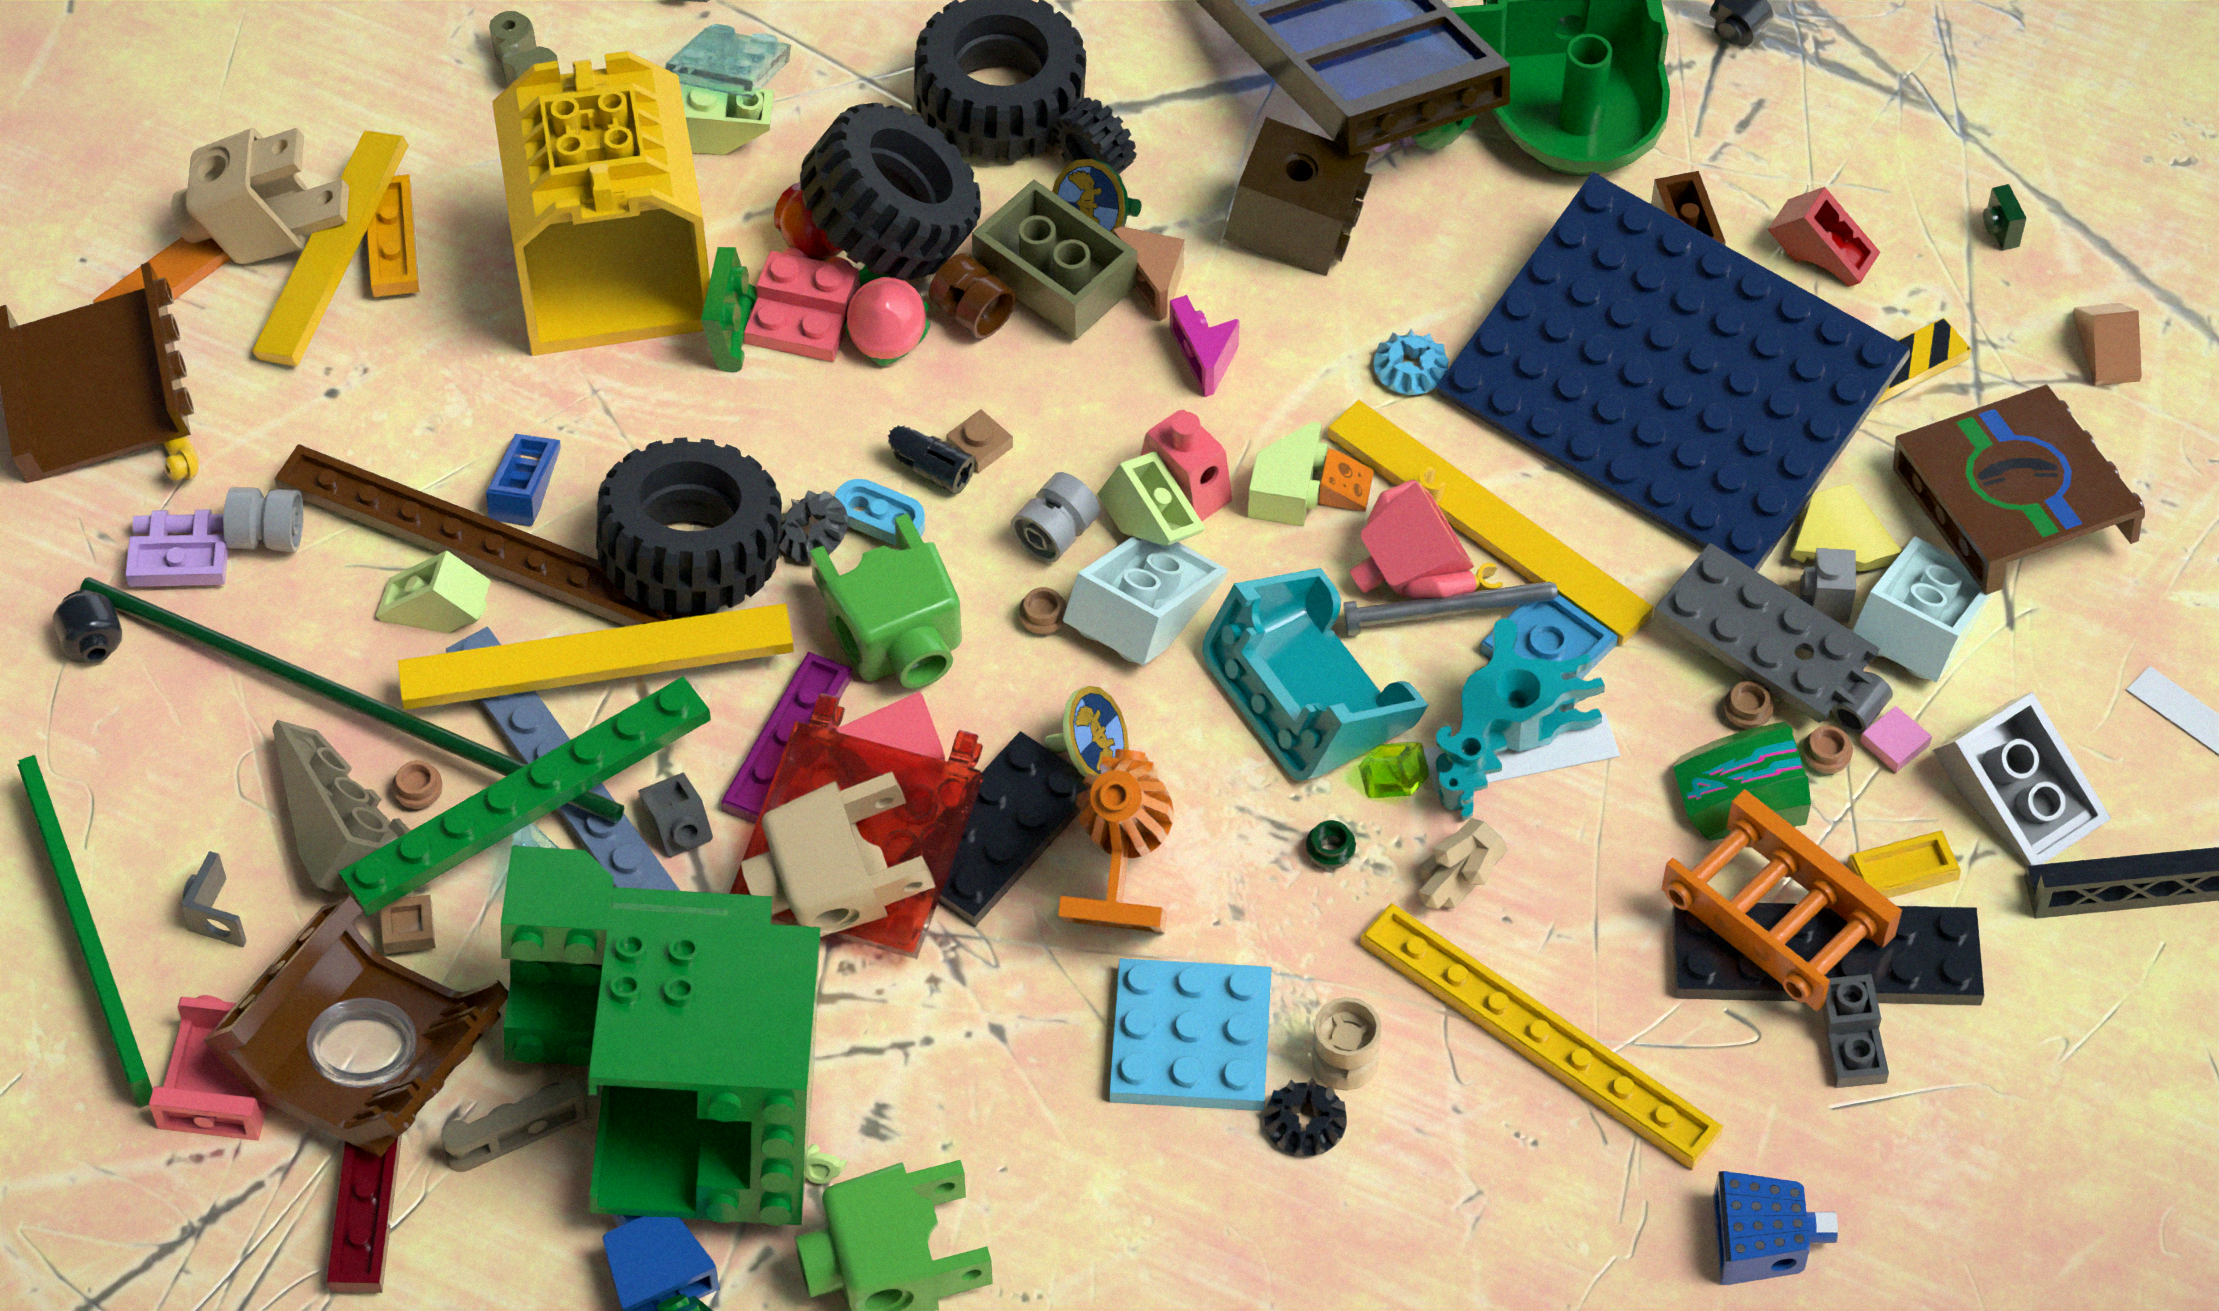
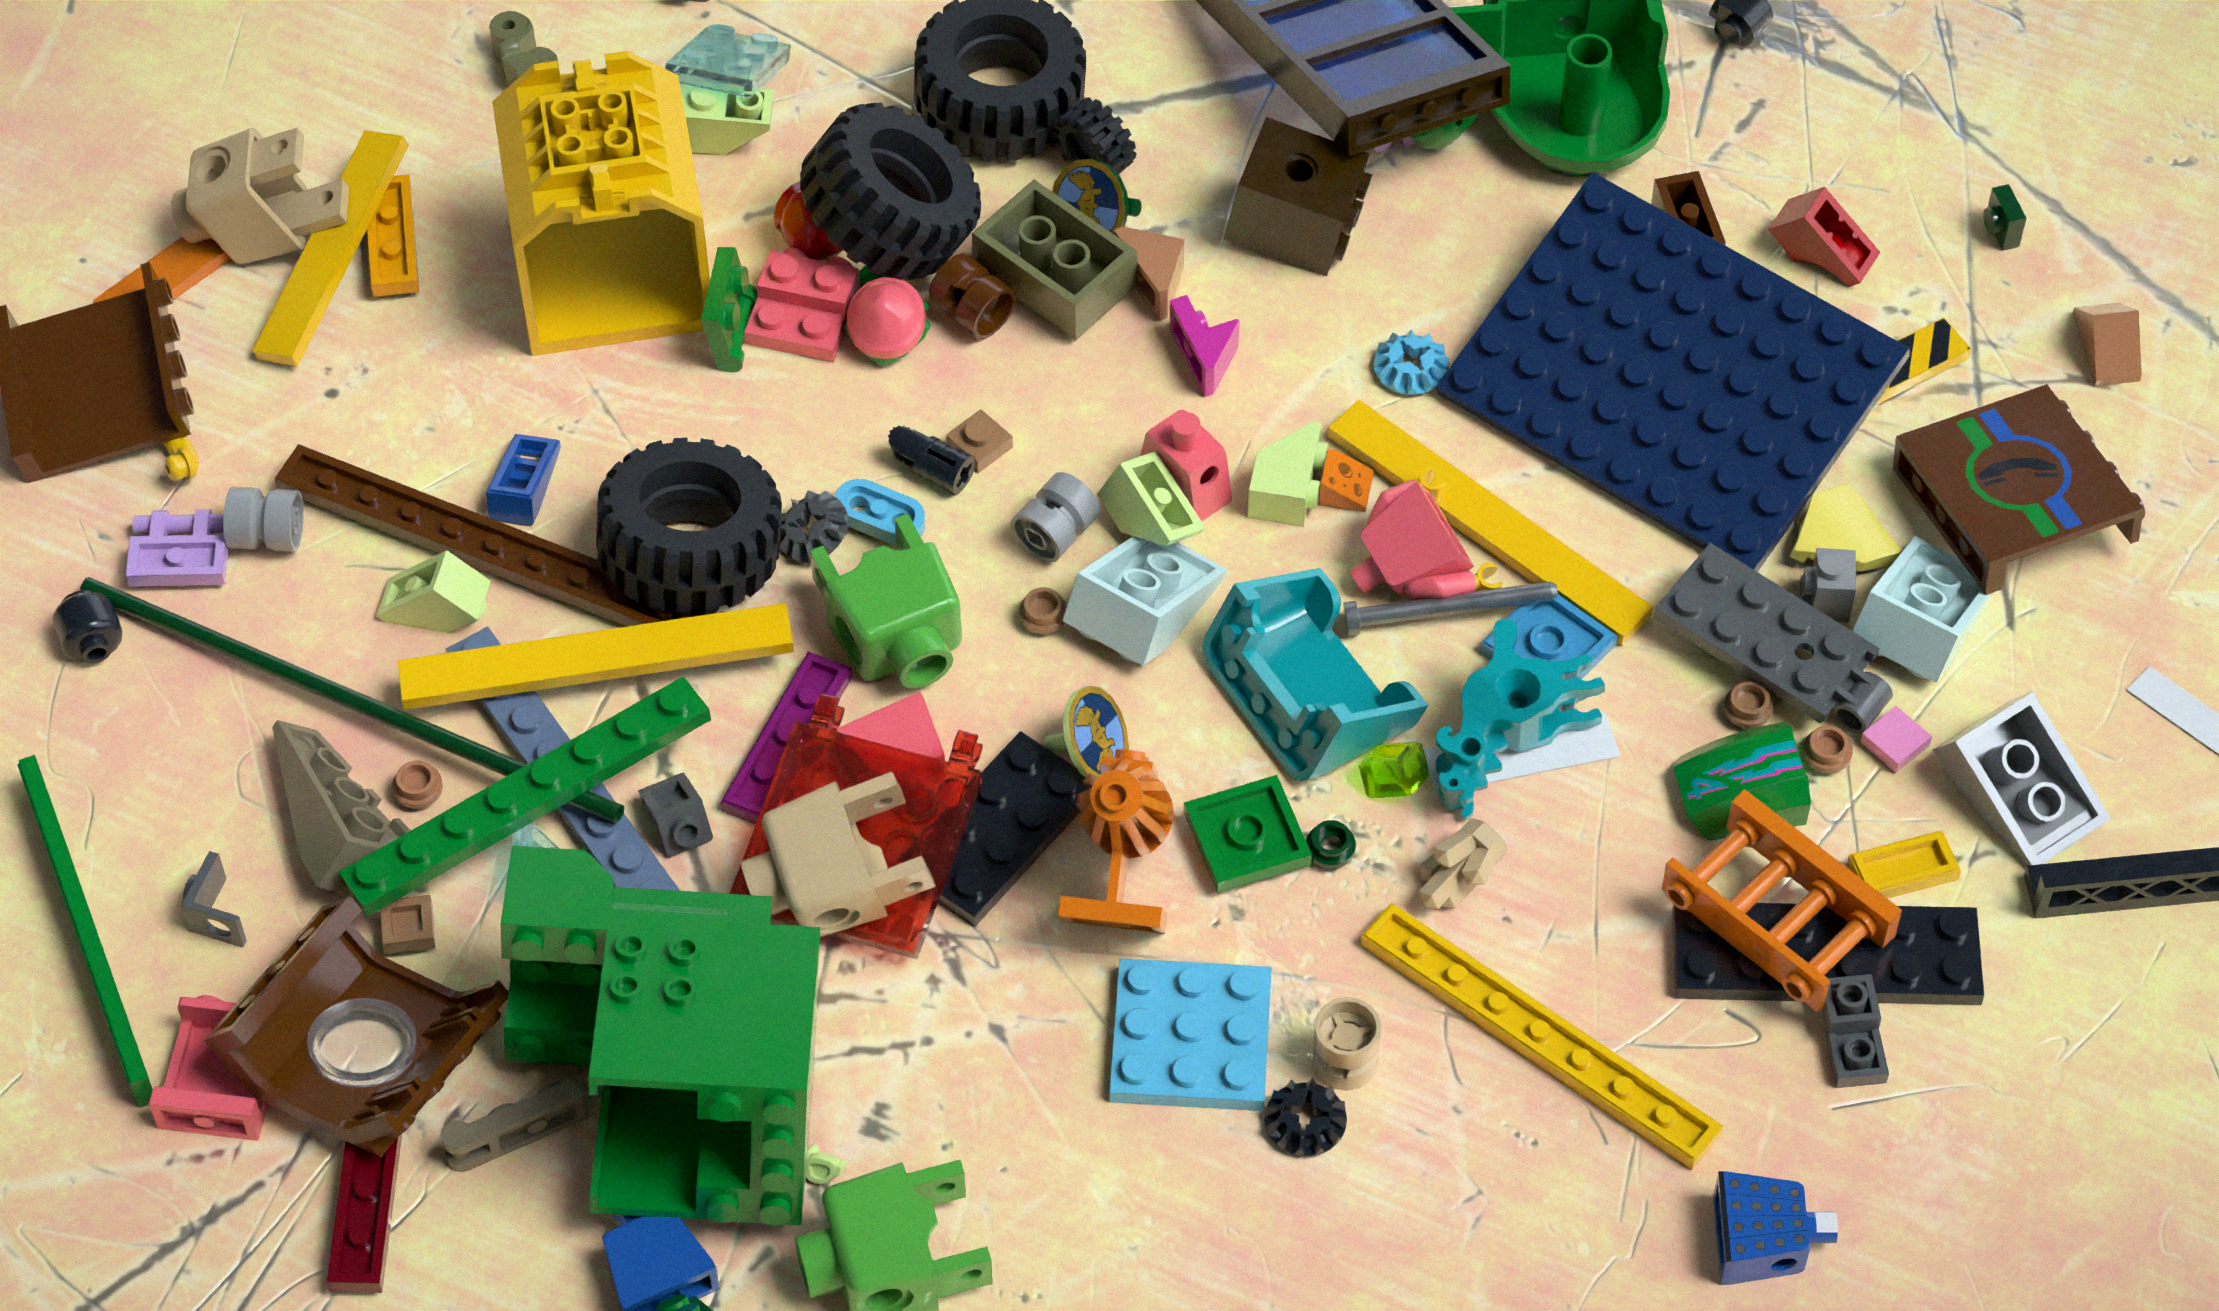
none -> green plate [1183,775,1312,893]

